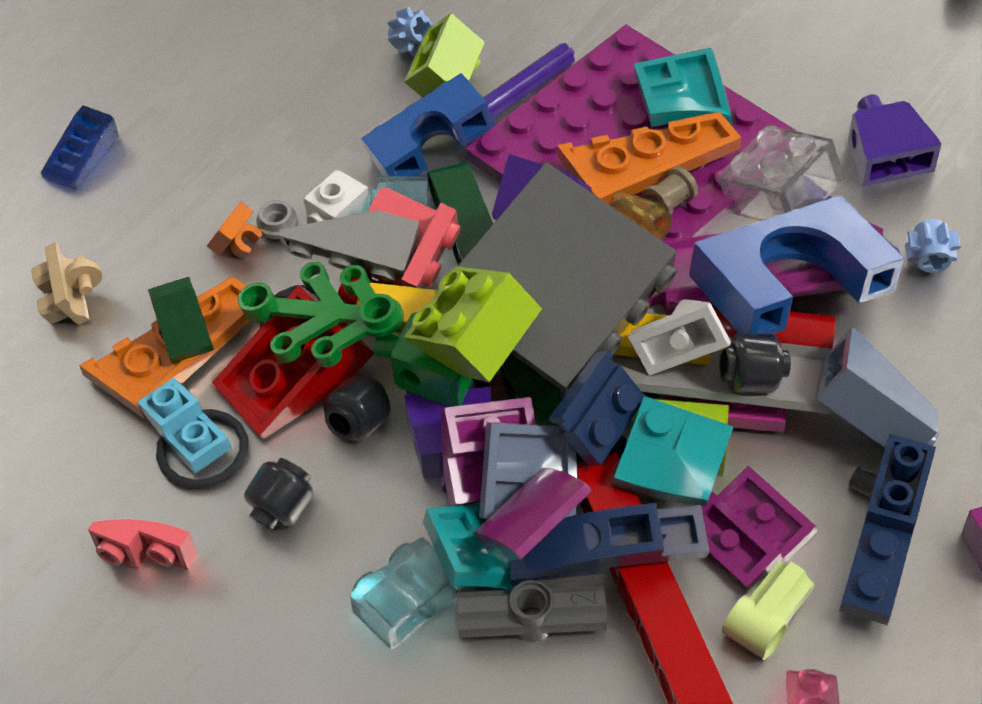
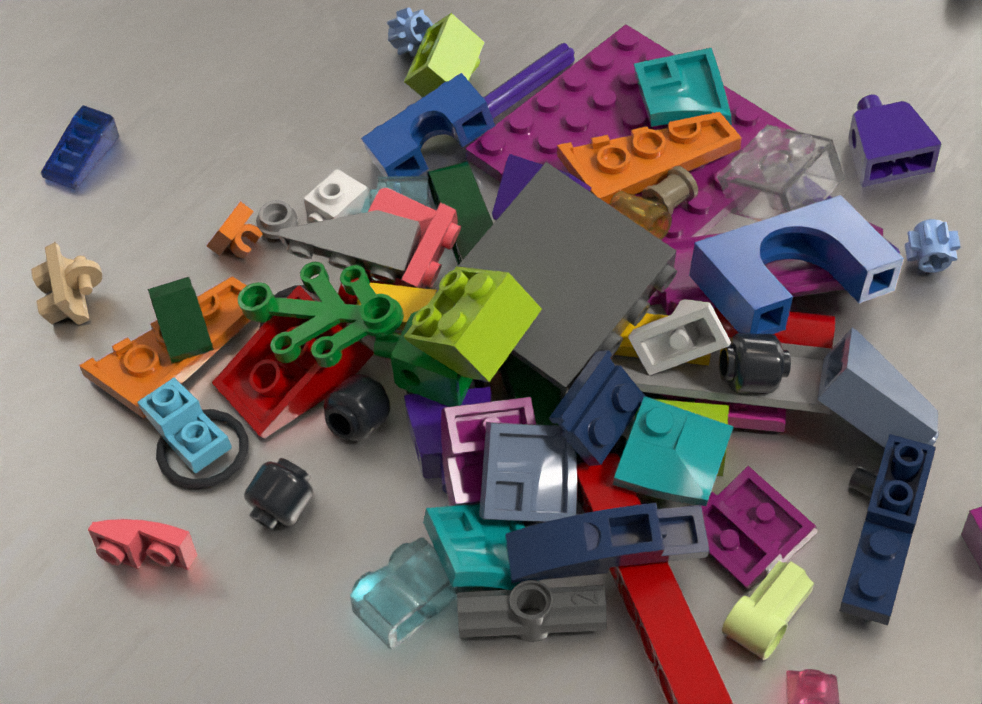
magenta slope [473,468,592,561] -> none

